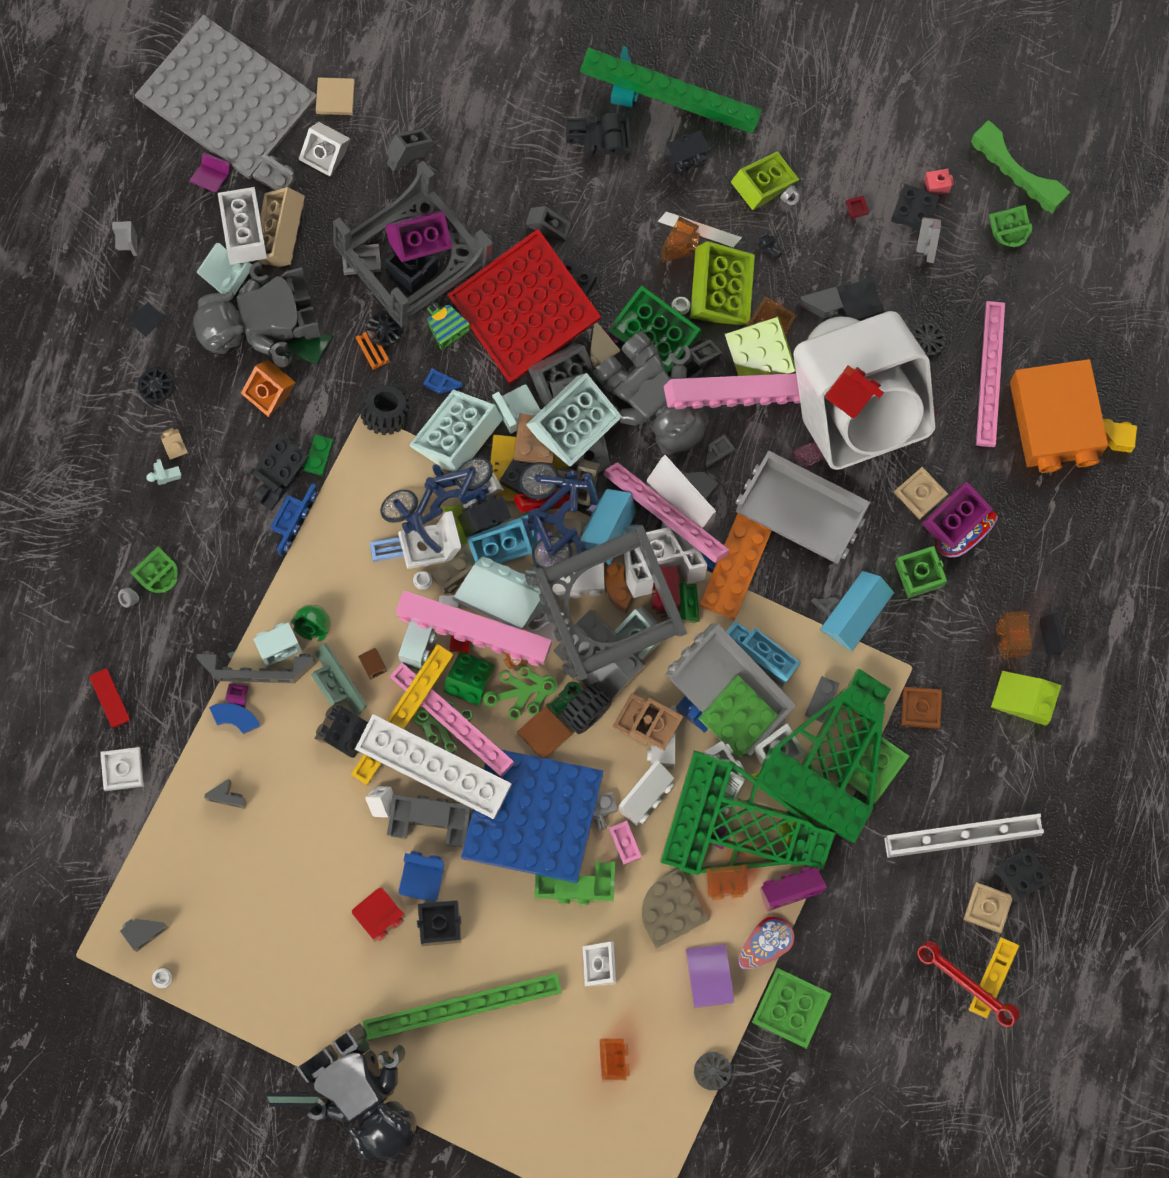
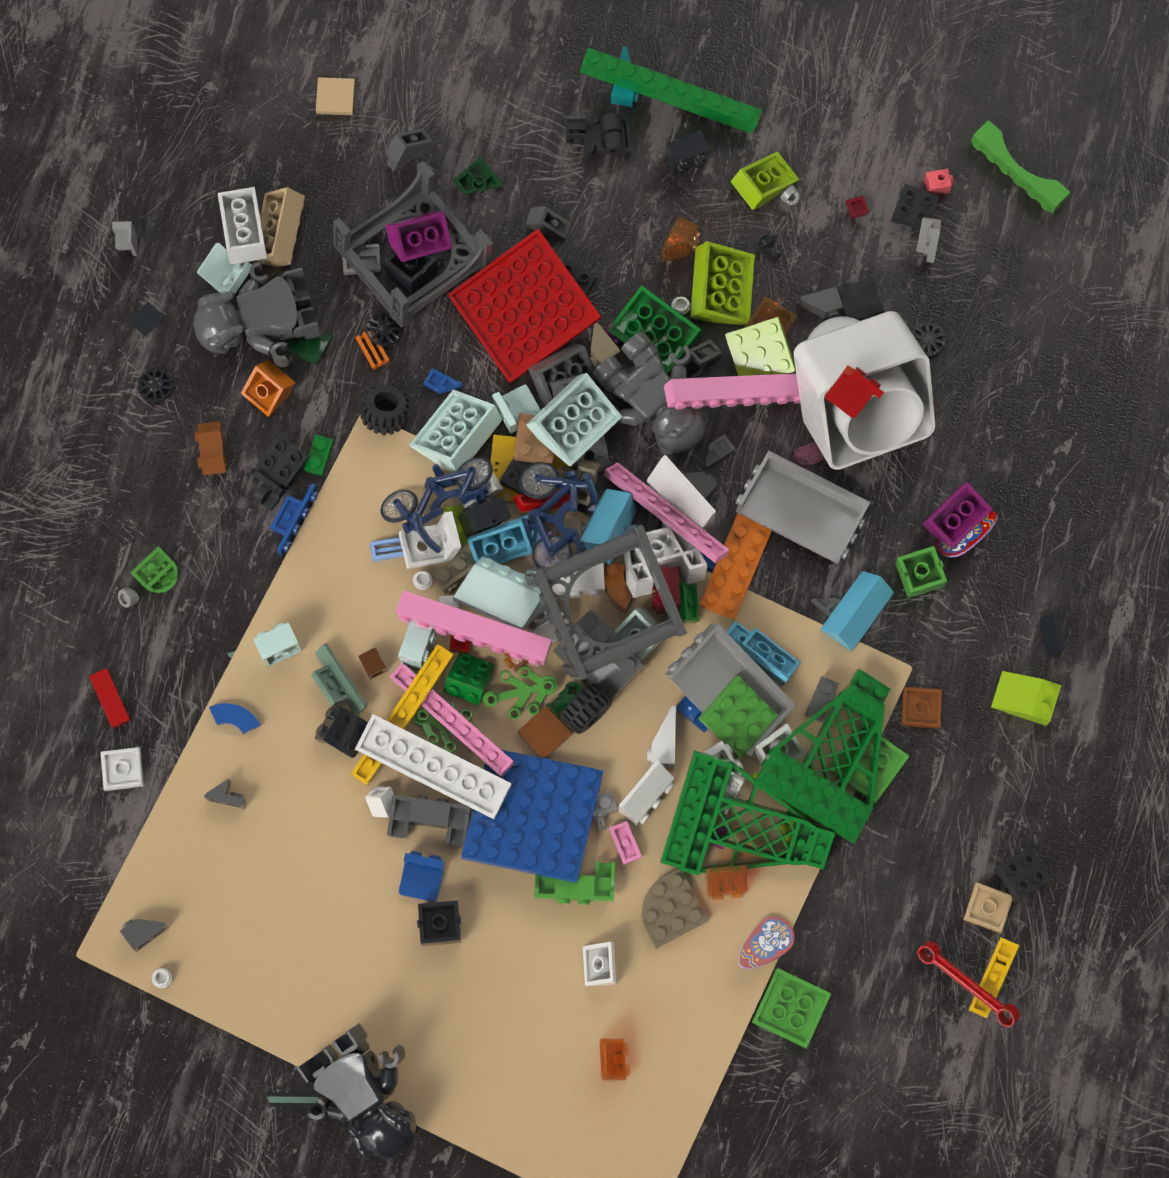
light grey plate [135,15,317,180] -> none
light aqua piece [147,459,181,485] -> none
tan bracket [161,428,188,460] -> none
magenta piece [189,152,230,192] -> none
dark grey slope [197,651,315,683] -> none
magenta slope [225,684,248,708] -> none
light grey bracket [252,154,296,191] -> none
green cylinder [290,605,331,641] -> none
white slope [299,122,350,176] -> none
red bracket [352,888,406,942] -> none
bright green plate [363,973,562,1041] -> none
torso [427,302,471,350] -> none
medium nougat bracket [612,693,683,751] -> none
white sticker [658,212,742,247] -> none
medium lavender slope [686,944,734,1008] -> none
dark grey wheel [694,1052,732,1090] -> none
magenta slope [760,867,827,912] -> none
white tile [884,814,1044,858] -> none
tan tile [894,467,948,520] -> none
bright pink plate [976,301,1005,447] -> none
bright green slope [988,205,1032,247] -> none
clear orange brick [996,611,1032,659] -> none
orange brick [1010,359,1108,473] -> none
yellow slope [1103,419,1137,453] -> none
none -> dark orange brick [195,421,226,475]
none -> dark green slope [452,157,503,195]

